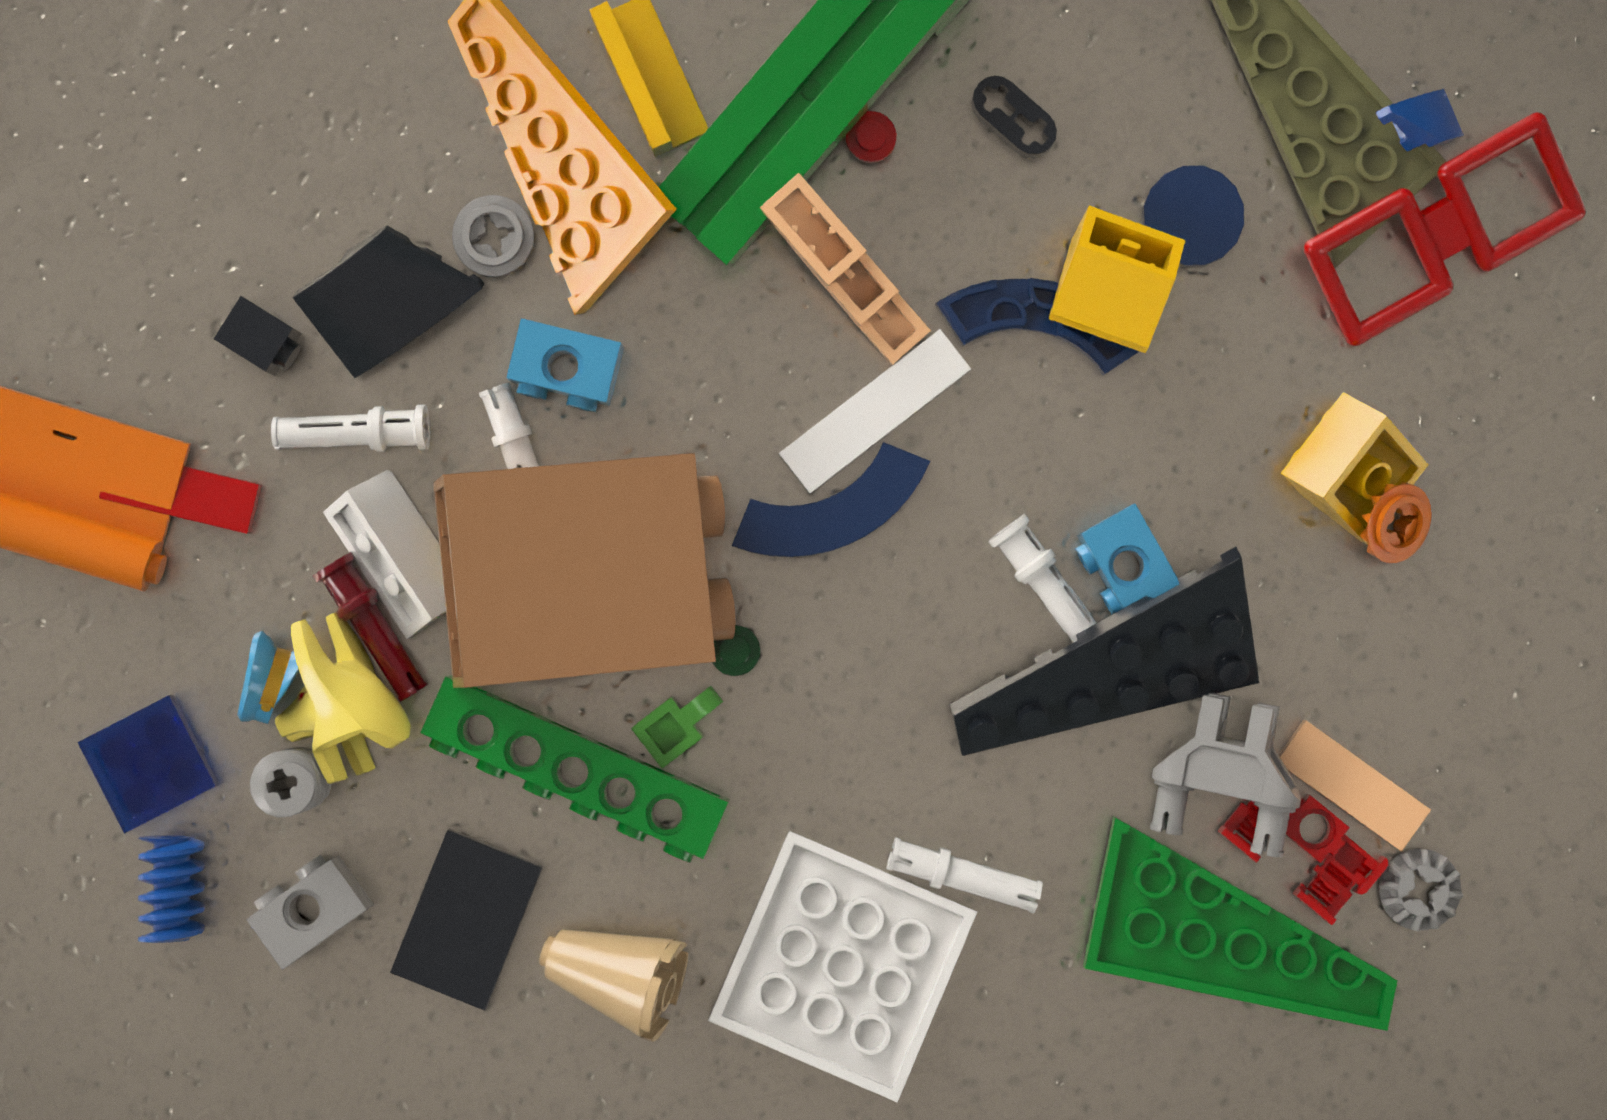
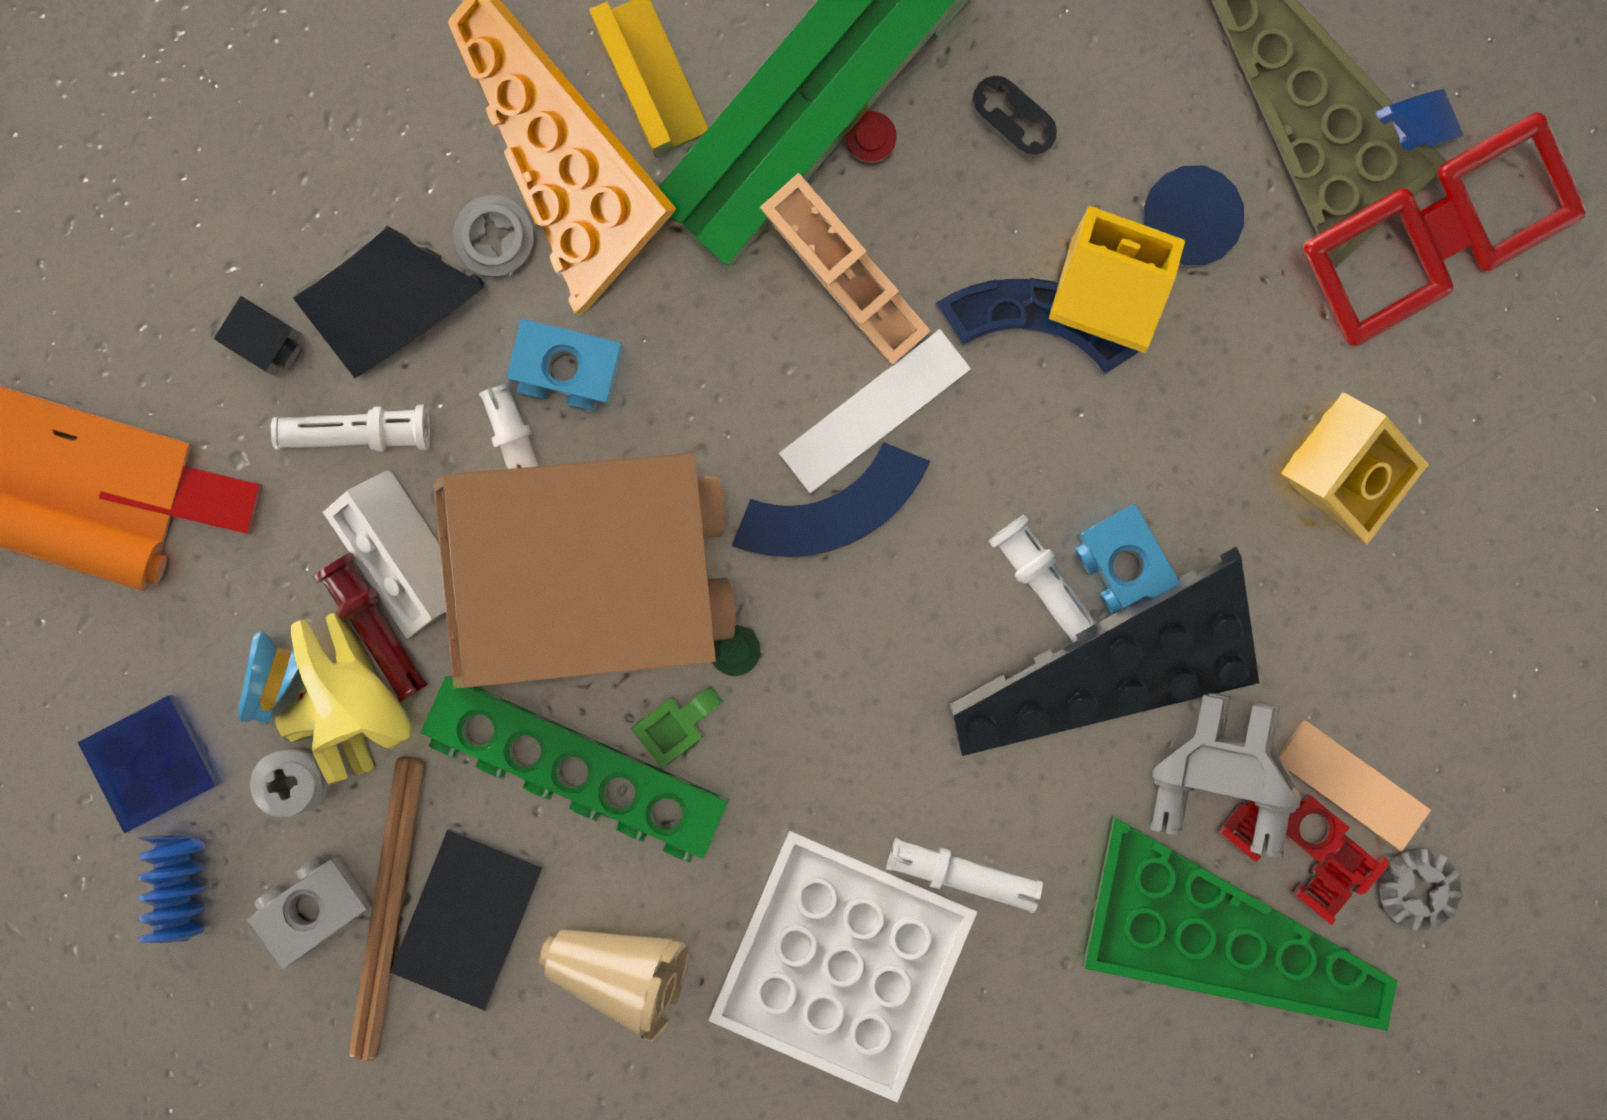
orange gear [1360,481,1432,563] -> none
none -> medium nougat axle [349,756,425,1061]

